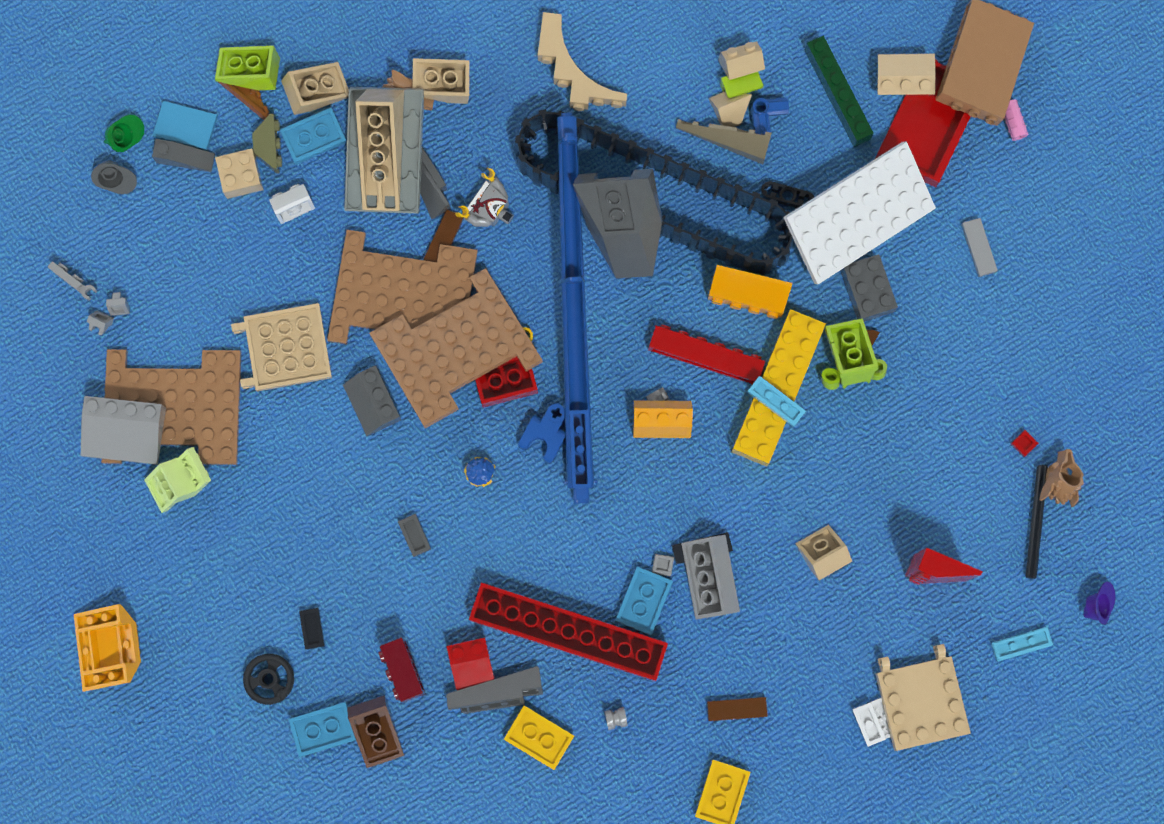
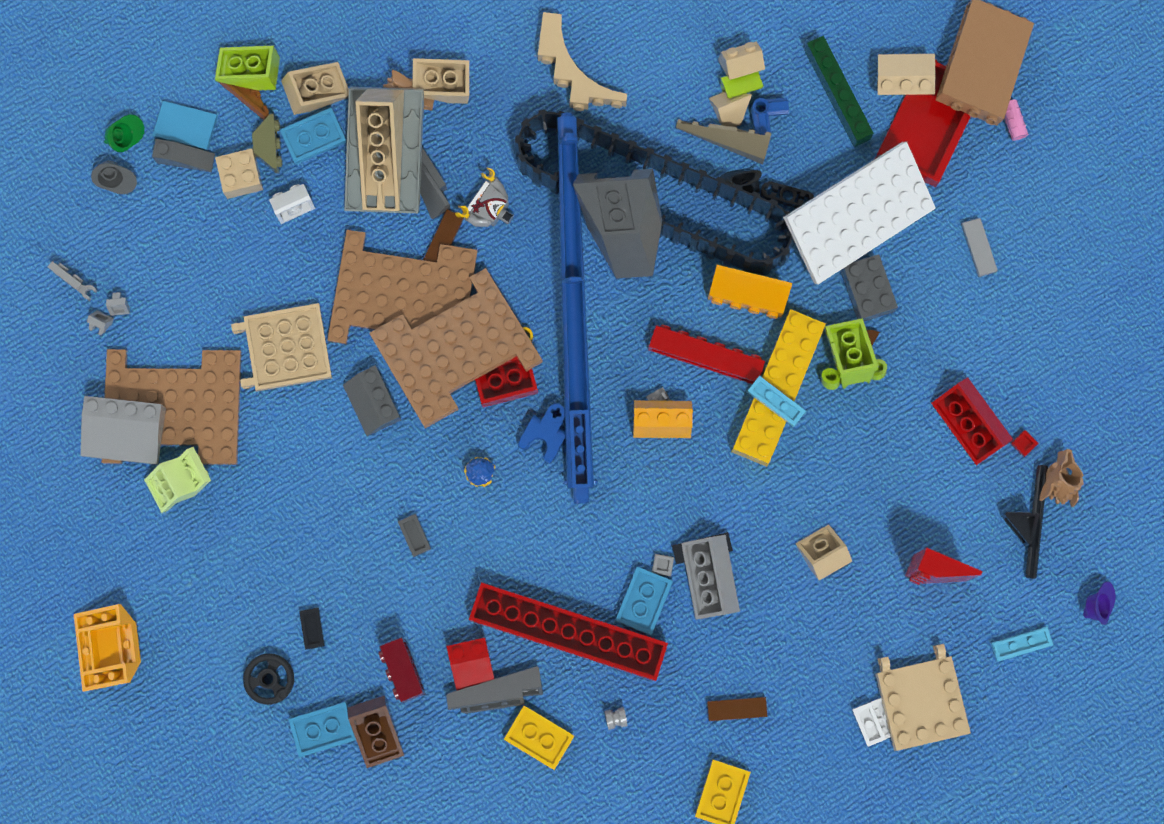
none -> black piece [720,170,762,193]
none -> red slope [931,377,1013,465]
none -> black slope [1001,512,1039,547]

